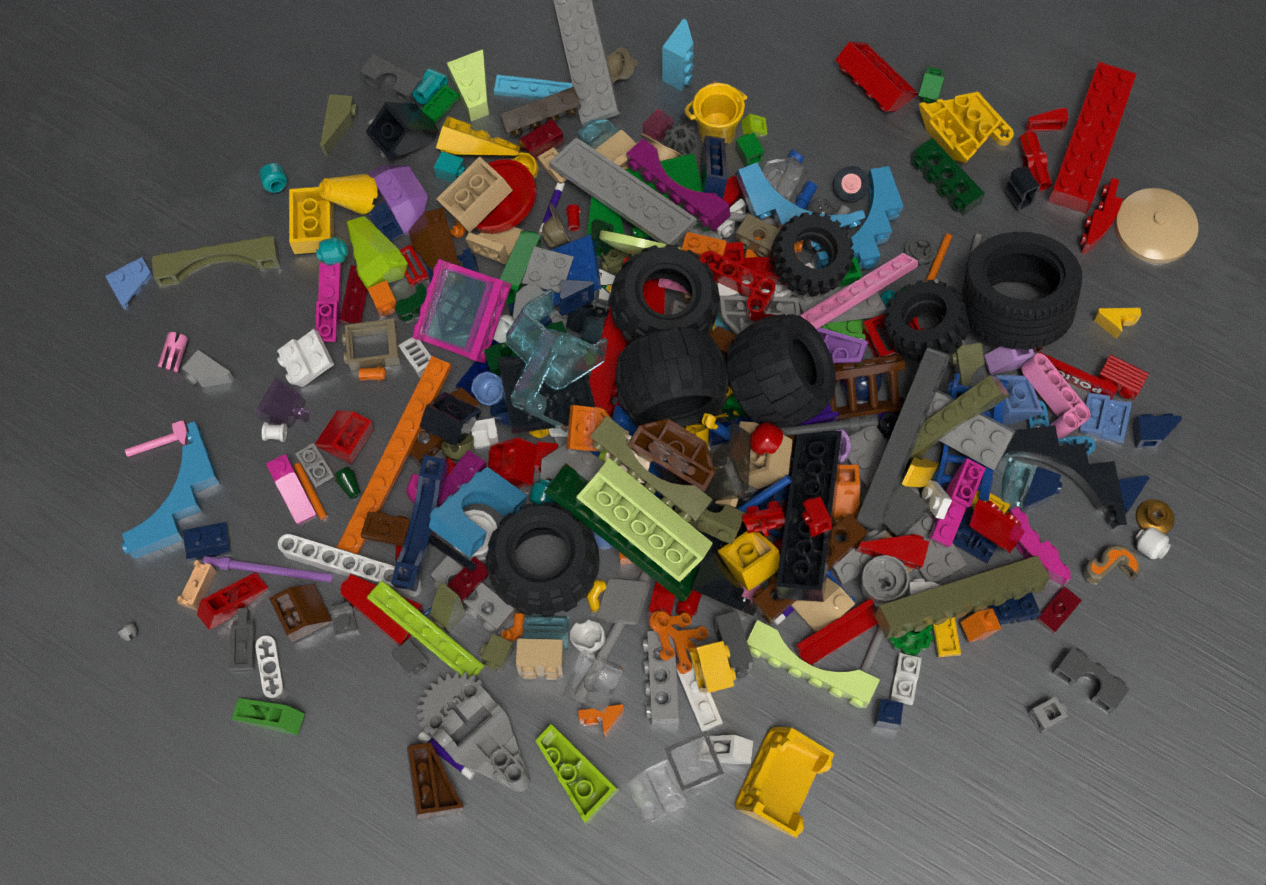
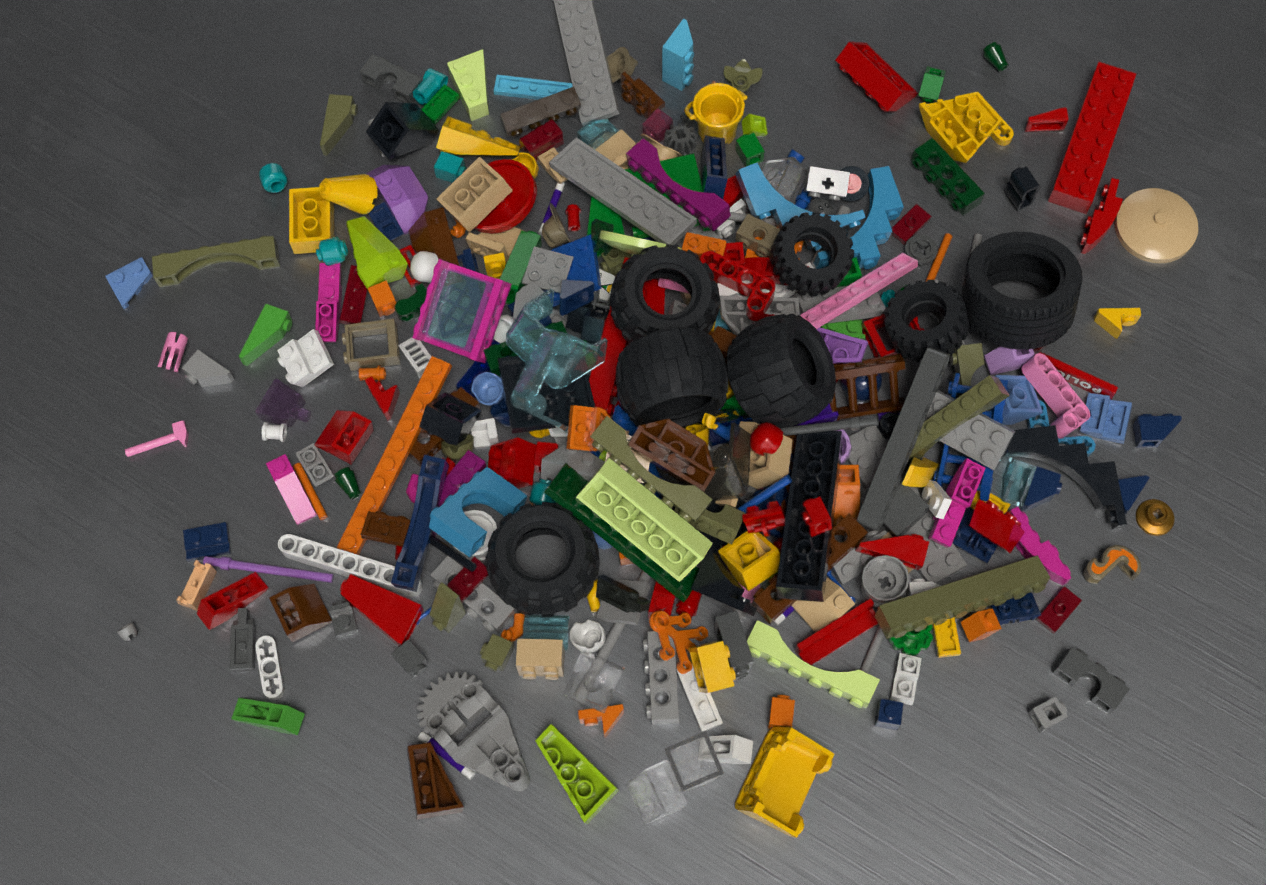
dark azure arch [121,421,220,559] -> none
lime tile [367,580,484,679] -> none
red piece [1018,131,1052,192] -> none
red brick [1097,354,1149,400] -> none
white head [1136,527,1171,559] -> none
none -> bright green slope [239,304,293,366]
none -> red slope [365,376,400,421]
none -> white hair [410,251,438,283]
none -> yellow plate [483,252,506,279]
none -> pearl dark grey hinge [596,575,650,613]
none -> reddish brown bracket [621,72,665,120]
none -> olive plate [724,59,762,92]
none -> orange brick [768,695,795,729]
none -> brick [803,166,850,201]
none -> dark red plate [891,204,932,245]
none -> dark green cone [983,42,1009,72]

